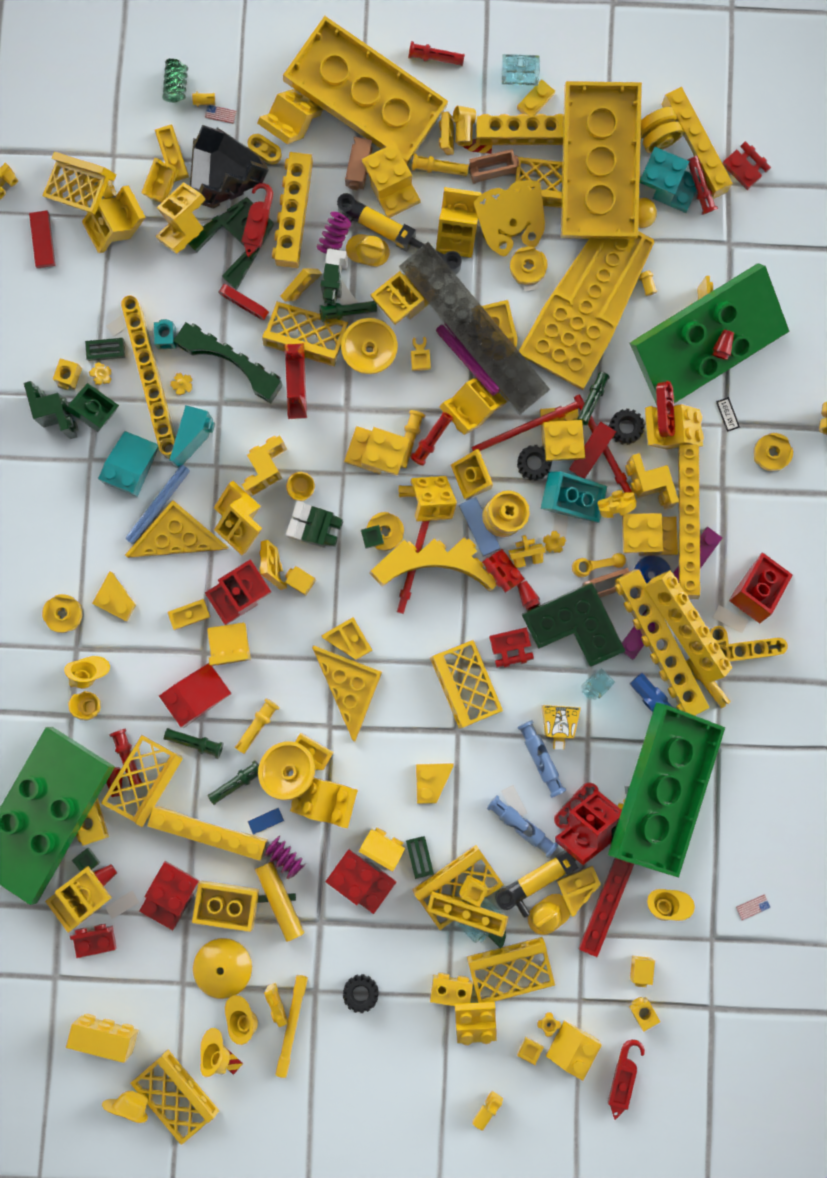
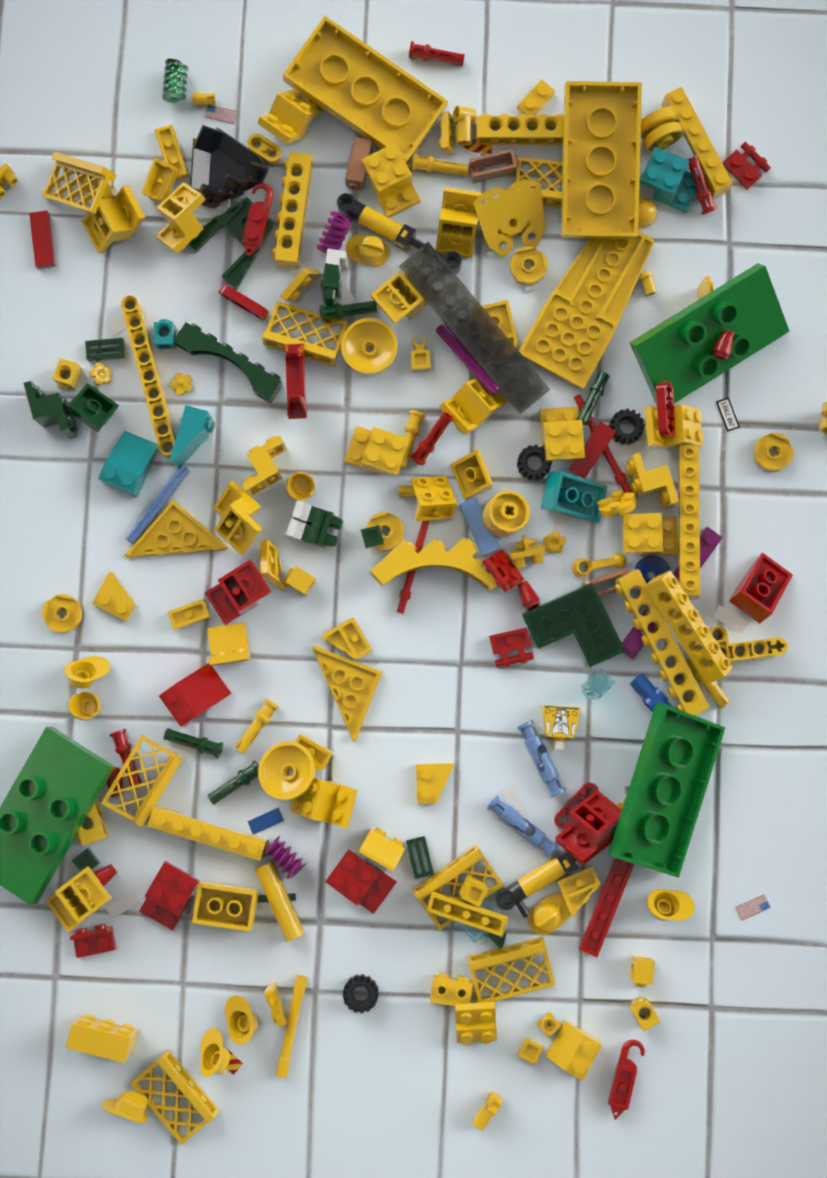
yellow dish [193,938,252,999] -> none
yellow fence [430,640,503,729] -> none
red bar [471,401,579,451] -> none
clear light blue brick [501,54,540,86] -> none

